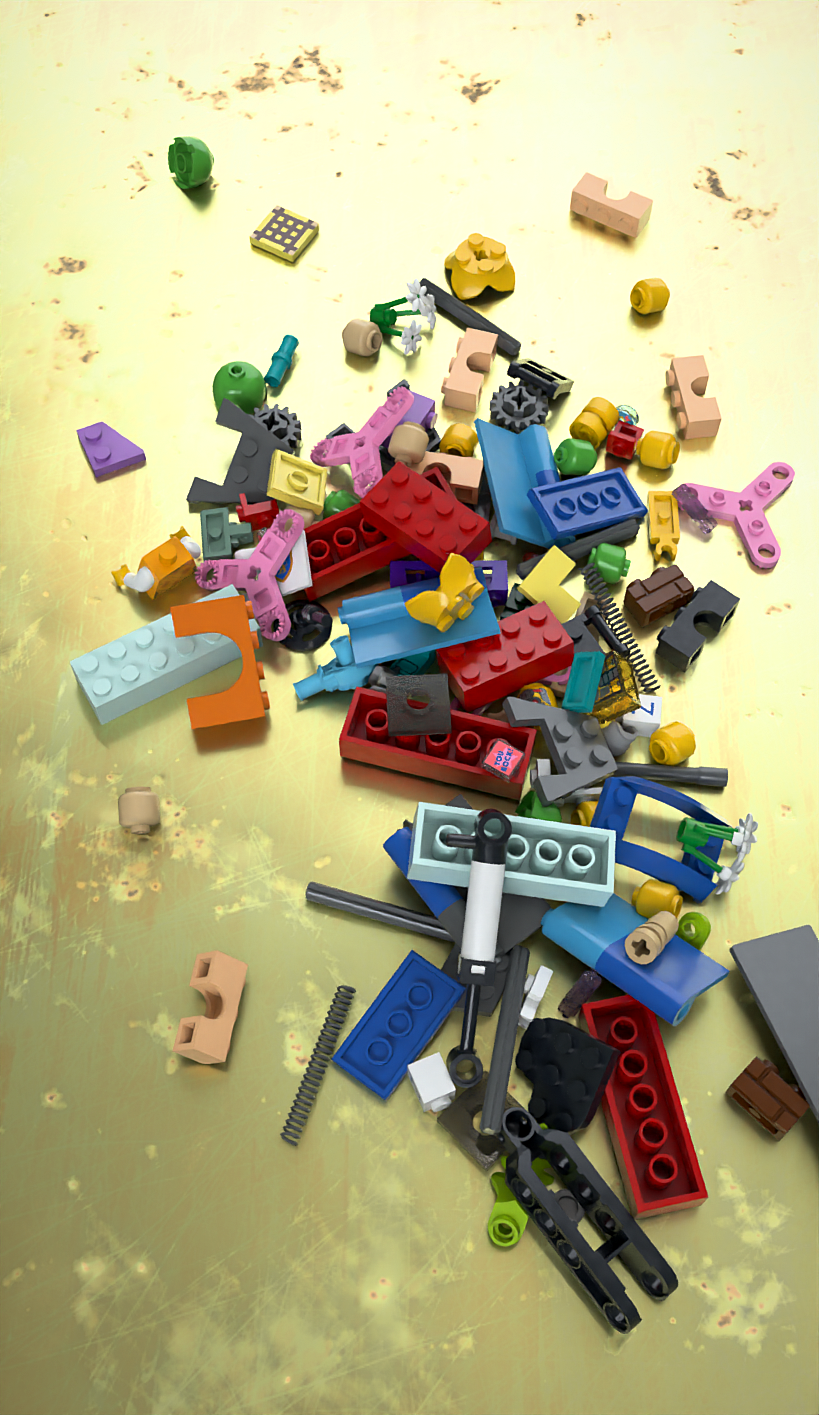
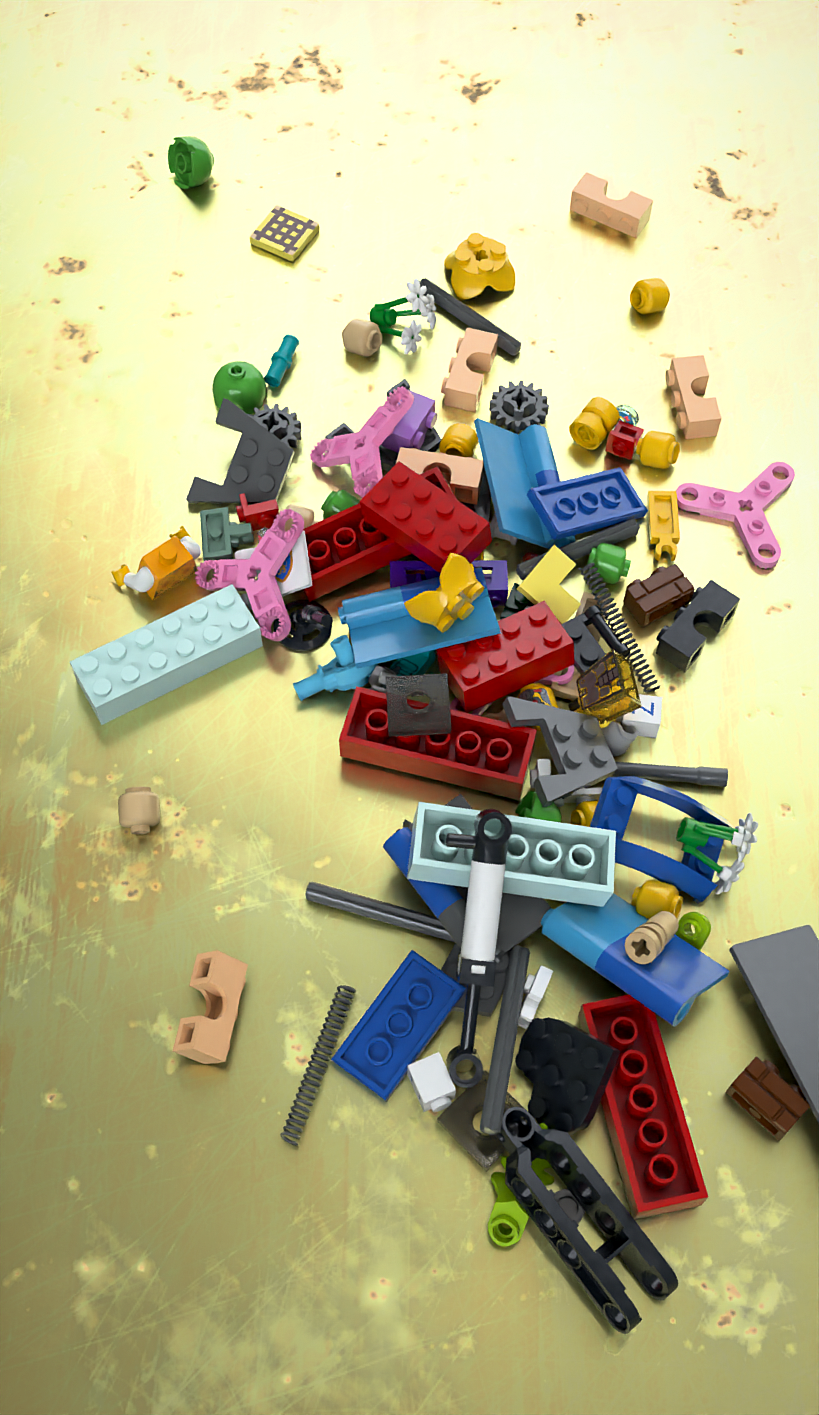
medium lavender wing [76,421,146,477] -> none
orange arch [170,595,270,729] -> none
light yellow tile [267,449,328,515] -> none
tan head [388,421,429,467] -> none
tile [481,739,525,783] -> none
black plate [507,358,575,399] -> none
bright green head [554,438,597,476] -> none
axle [558,969,601,1018] -> none
teal tile [561,651,606,713] -> none
yellow head [649,721,696,766] -> none
clear purple axle [672,483,718,534] -> none

